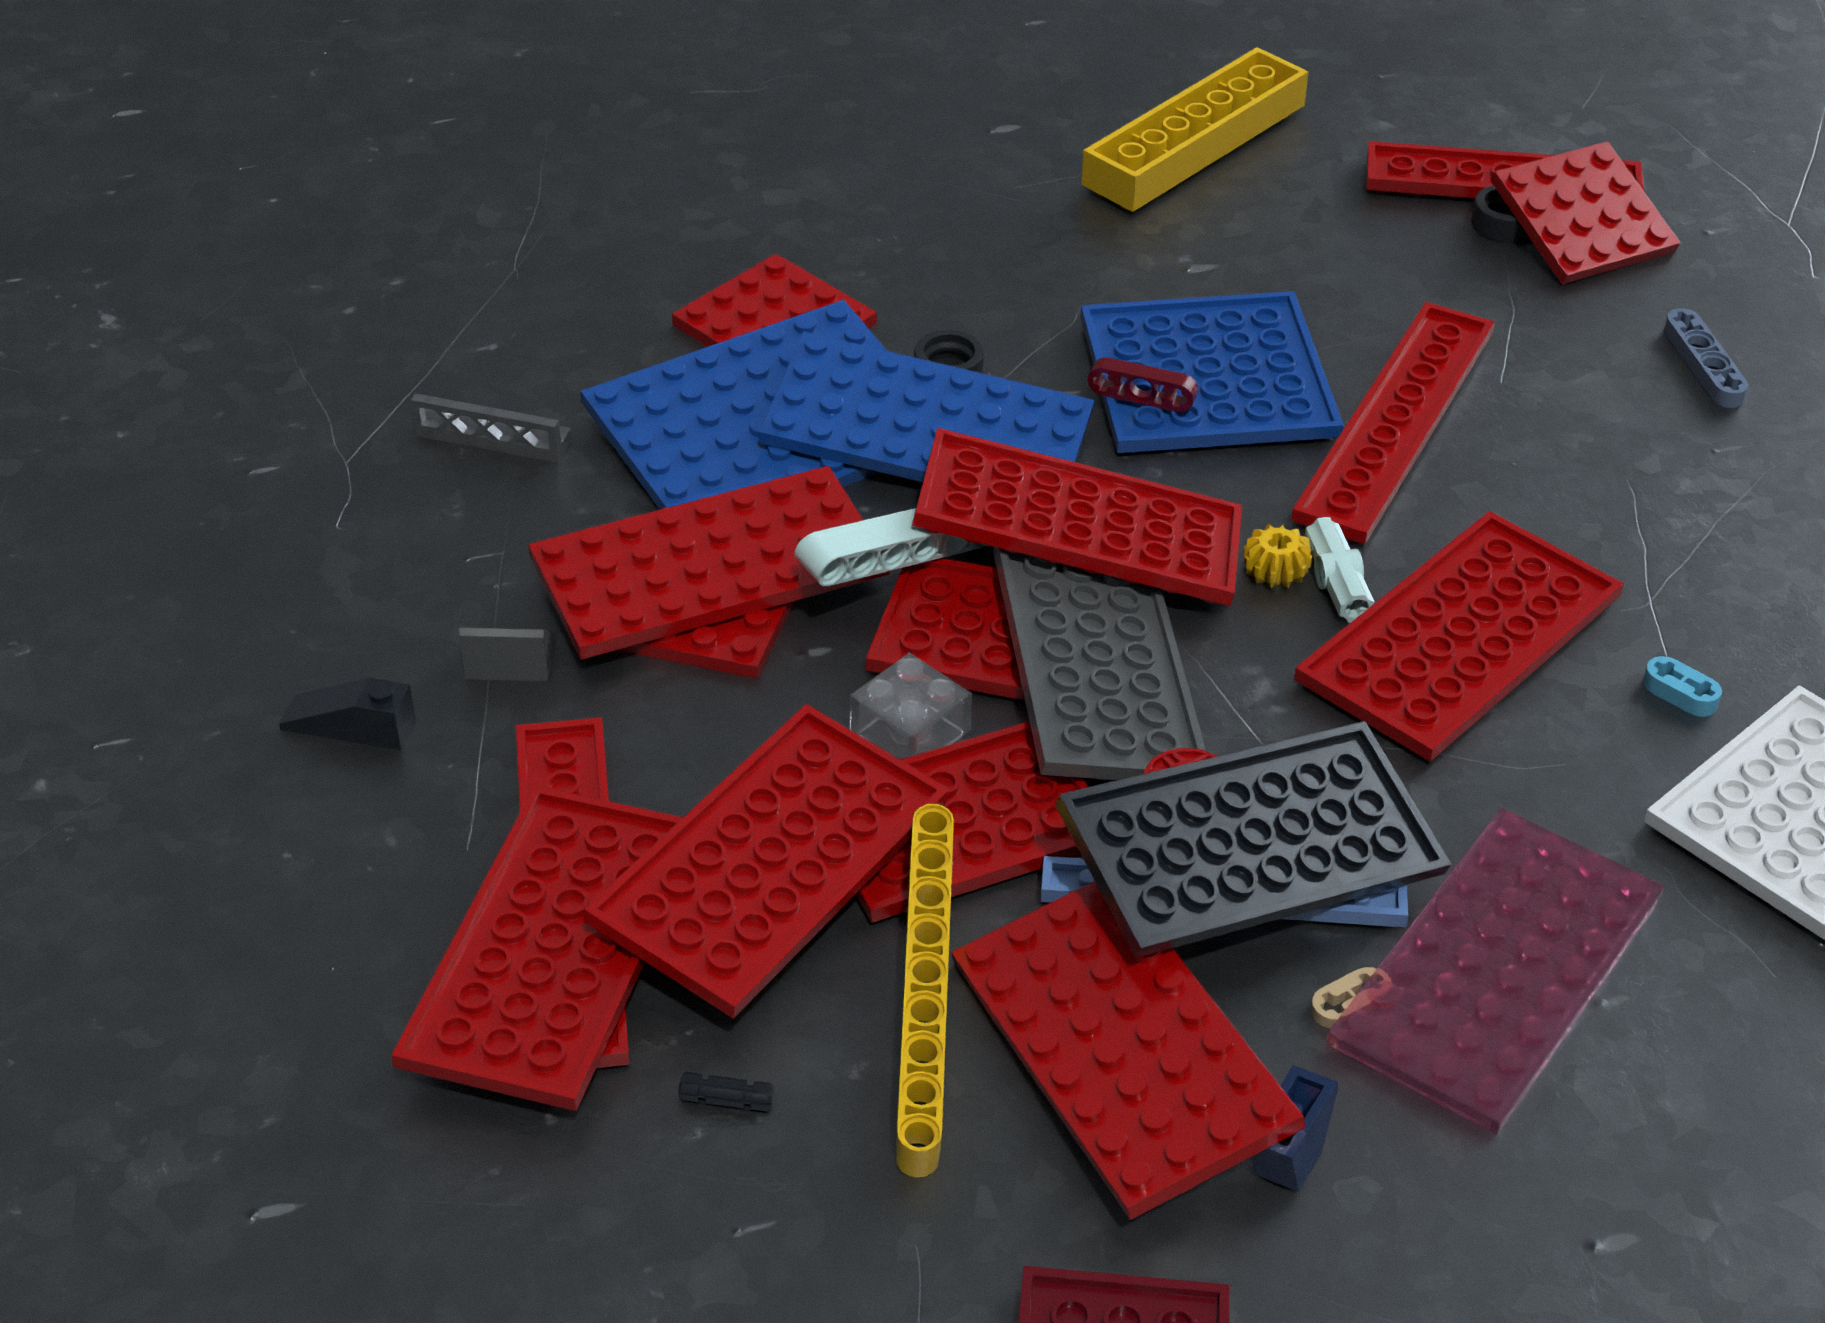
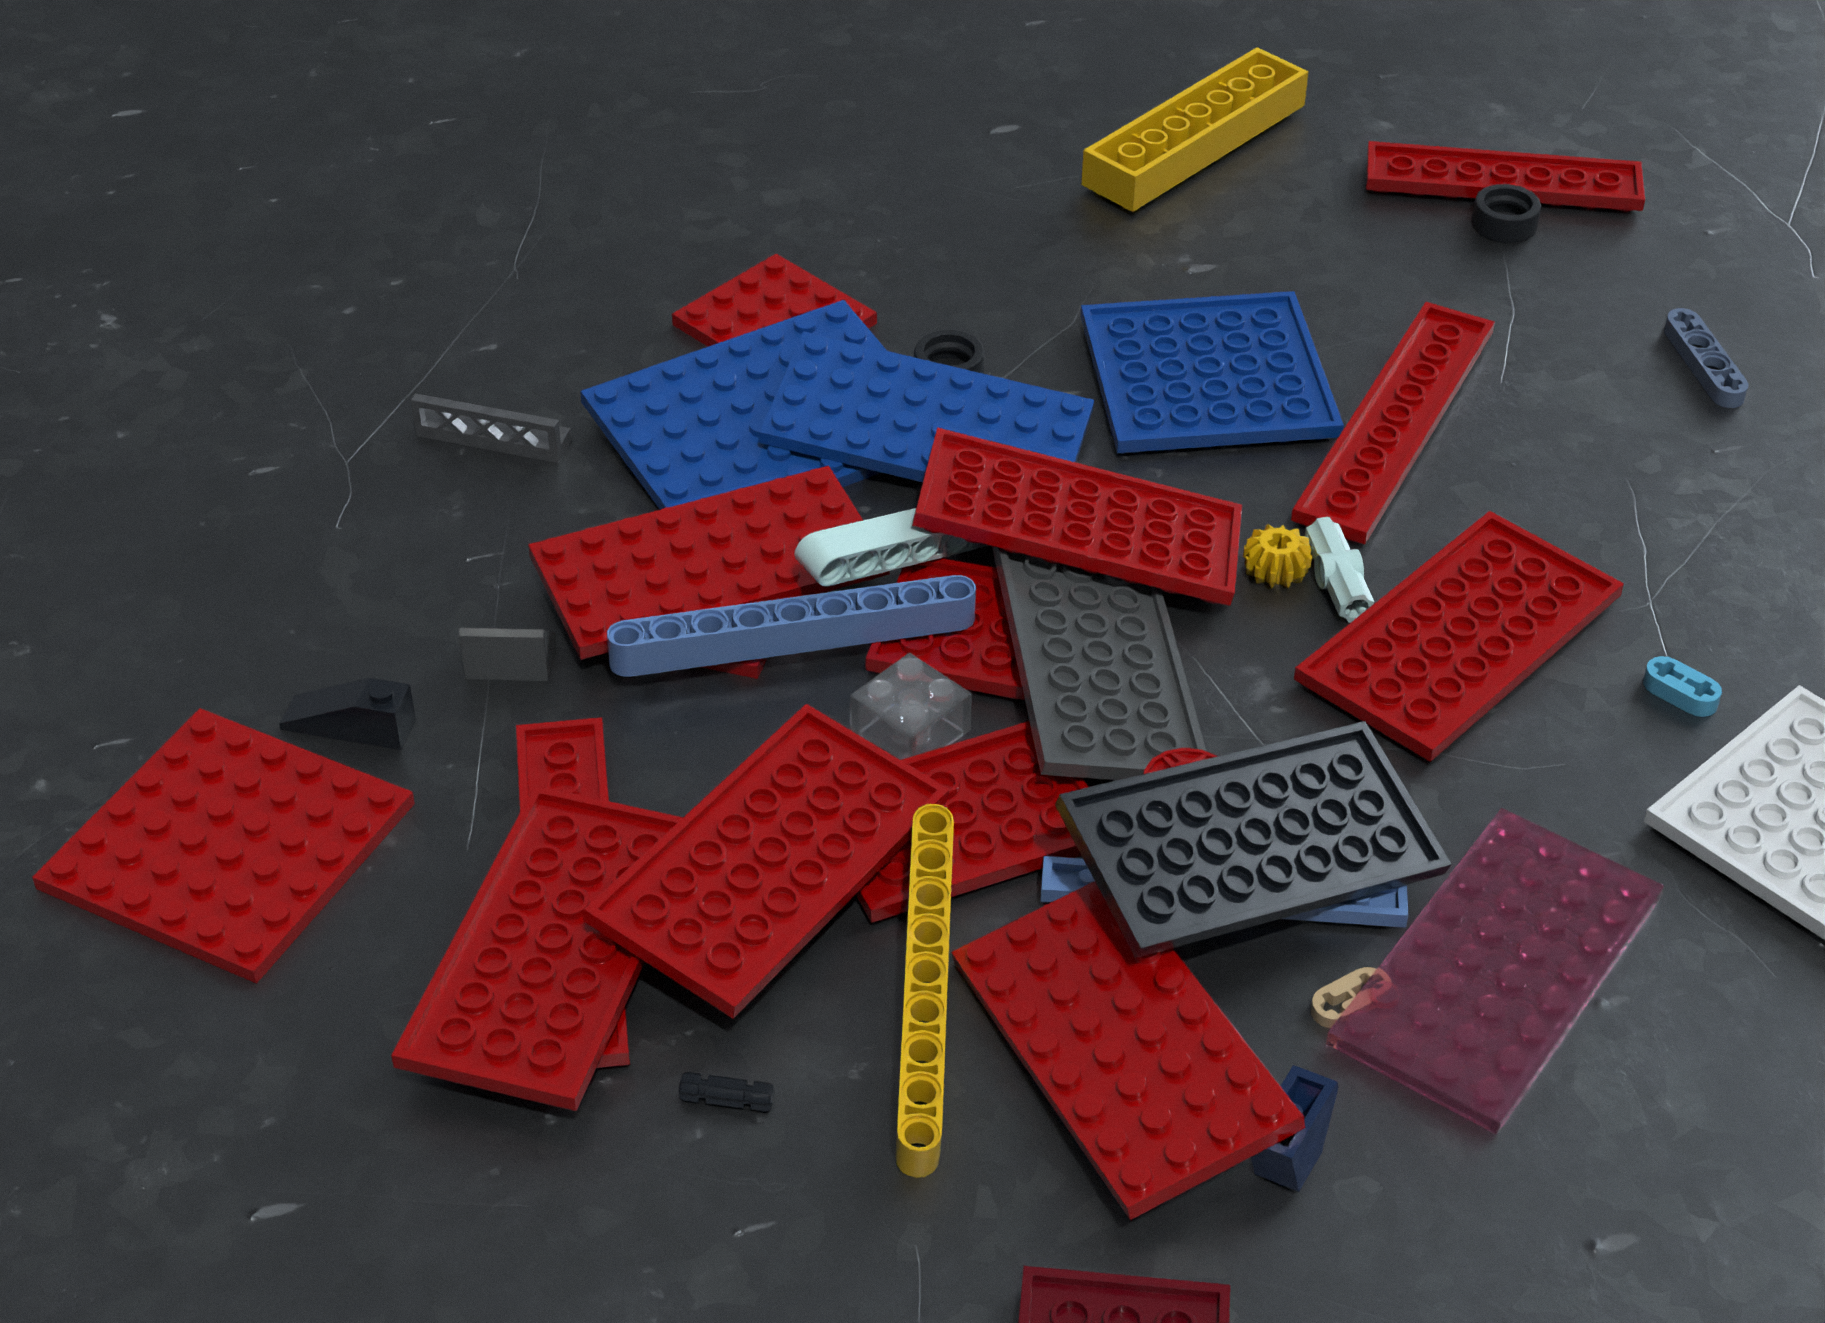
dark red beam [1087,357,1198,412] -> none
plate [1490,141,1681,284] -> none
none -> red plate [32,708,415,984]
none -> medium blue beam [607,575,976,677]

